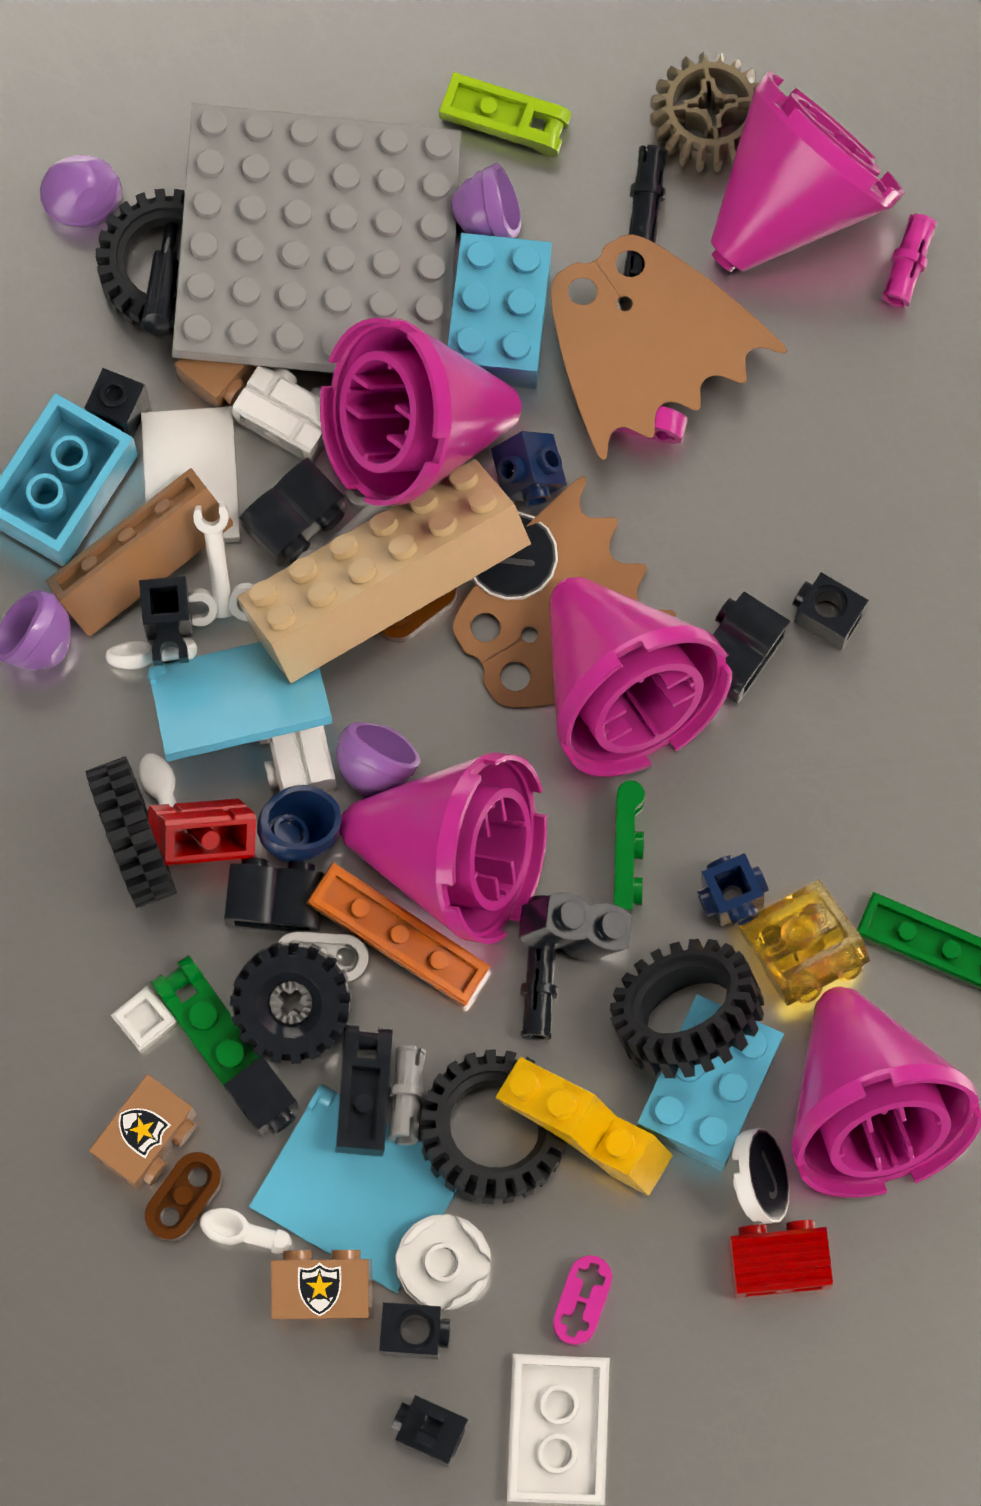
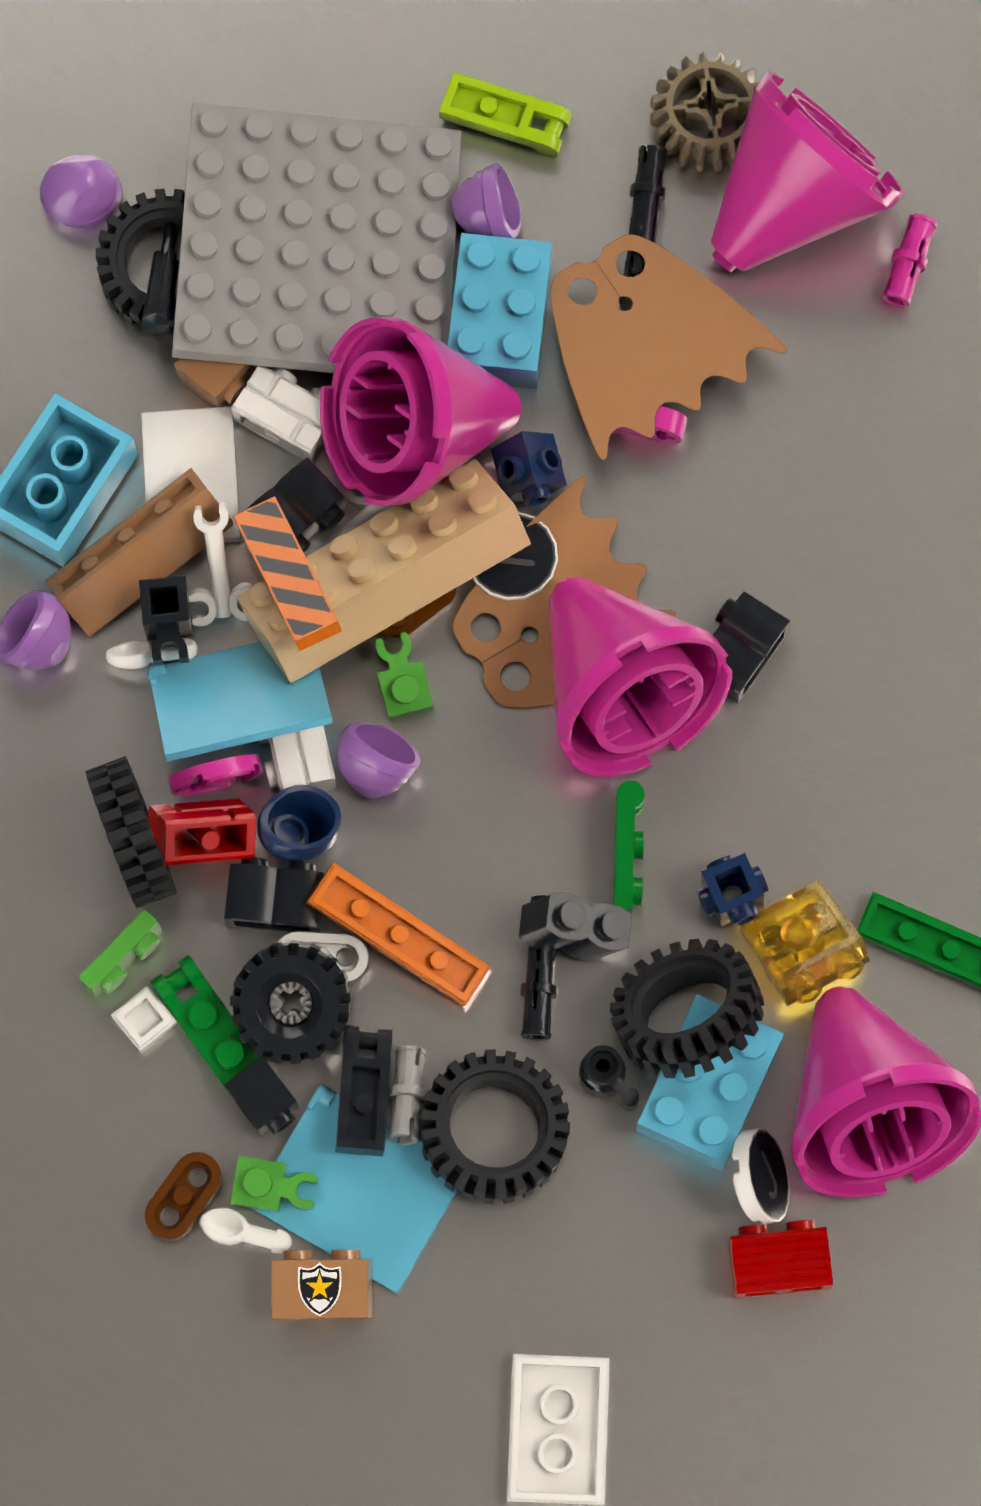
black brick [84,368,150,438] -> none
medium nougat brick [89,1074,197,1191] -> none
white piece [139,753,177,807] -> none
dark pink cone [339,752,547,944] -> none
black brick [379,1302,451,1360] -> none
black brick [391,1395,469,1467] -> none
white tile [395,1214,491,1310] -> none
yellow arch [495,1057,673,1196] -> none
dark pink beam [553,1255,612,1347] -> none
black brick [792,572,869,651] -> none
none -> bright green plate [78,909,162,998]
none -> dark pink tile [168,754,263,797]
none -> bright green plate [231,1156,319,1212]
none -> tile [233,496,342,651]
none -> bright green plate [376,632,434,718]
none -> black piece [578,1045,640,1111]

